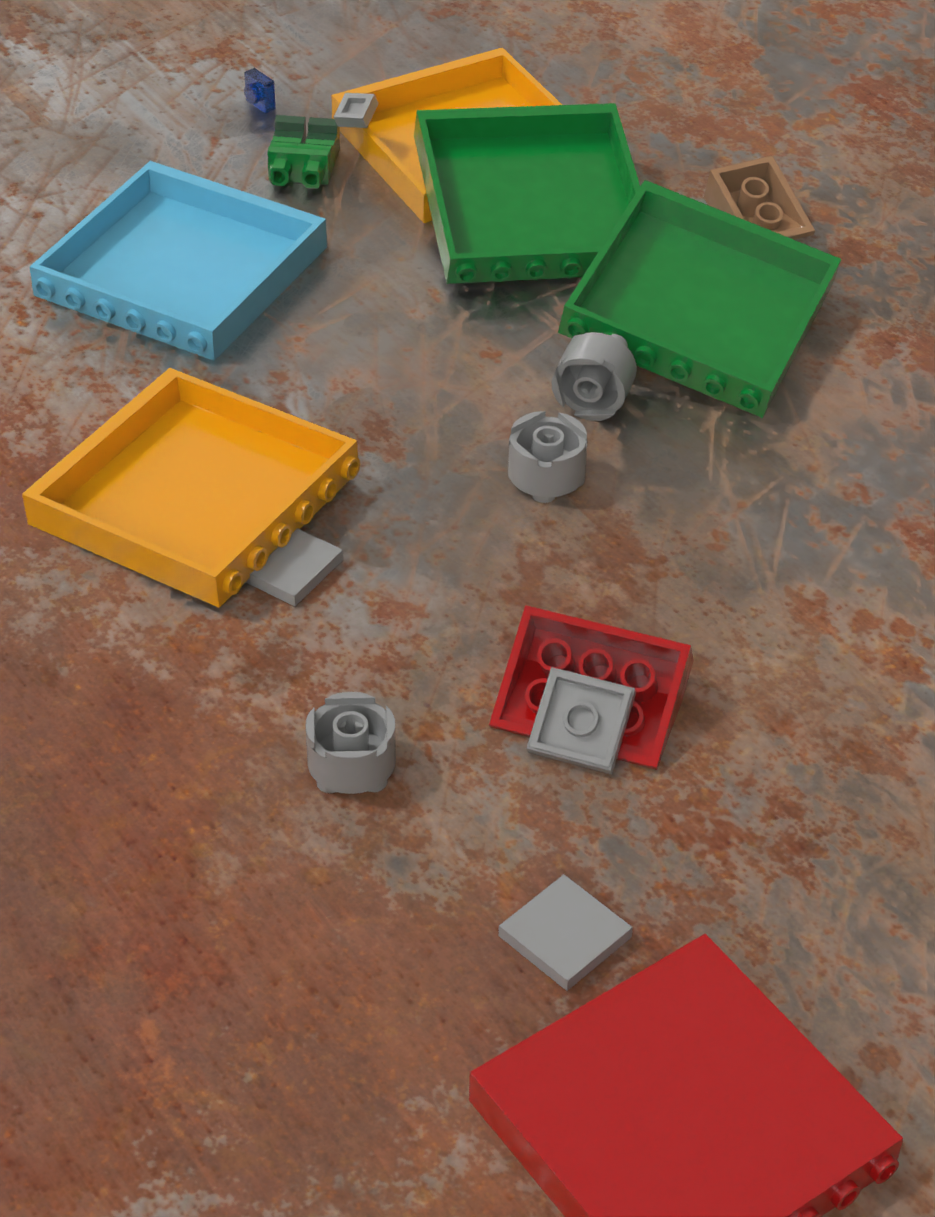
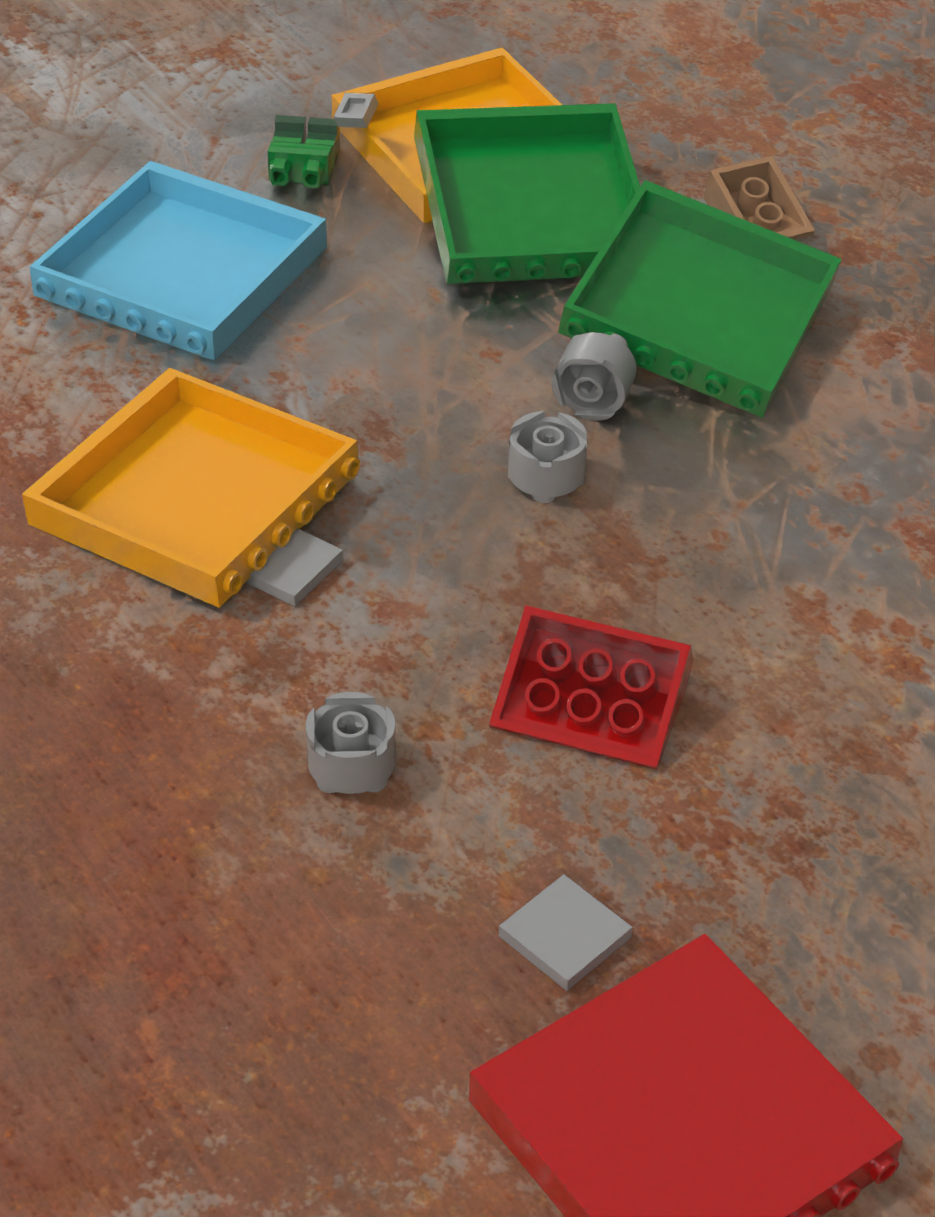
clear blue plate [244,68,276,113] -> none
light grey tile [526,667,636,774] -> none

